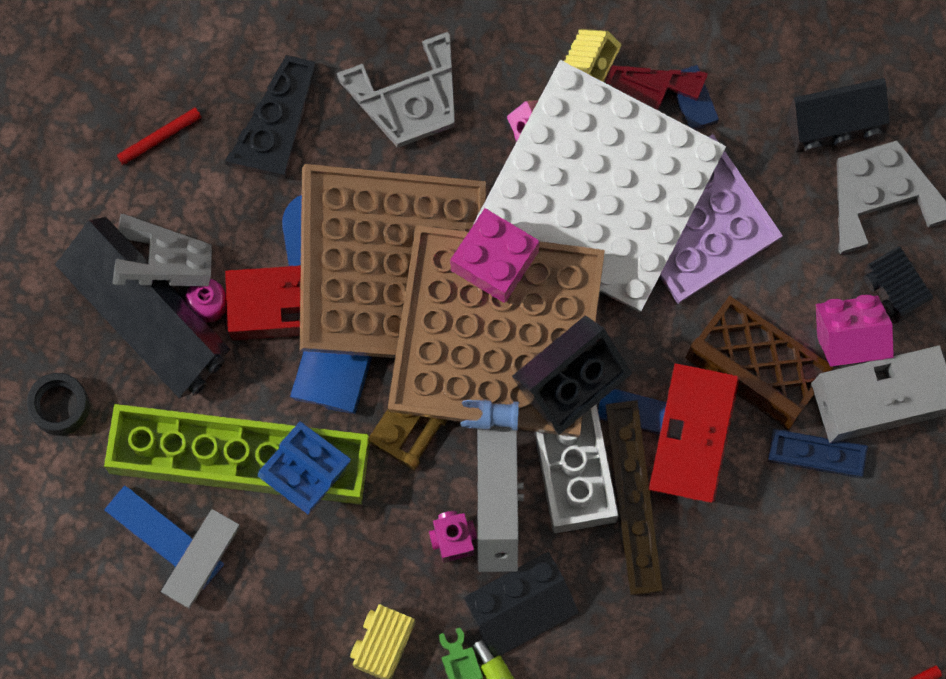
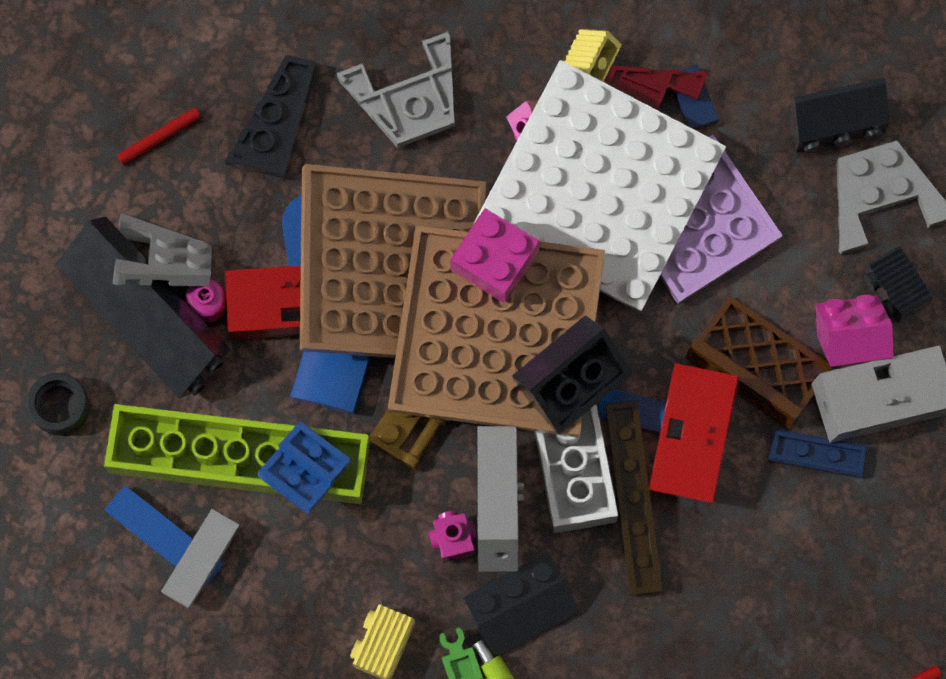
medium blue piece [461,400,519,431] -> none

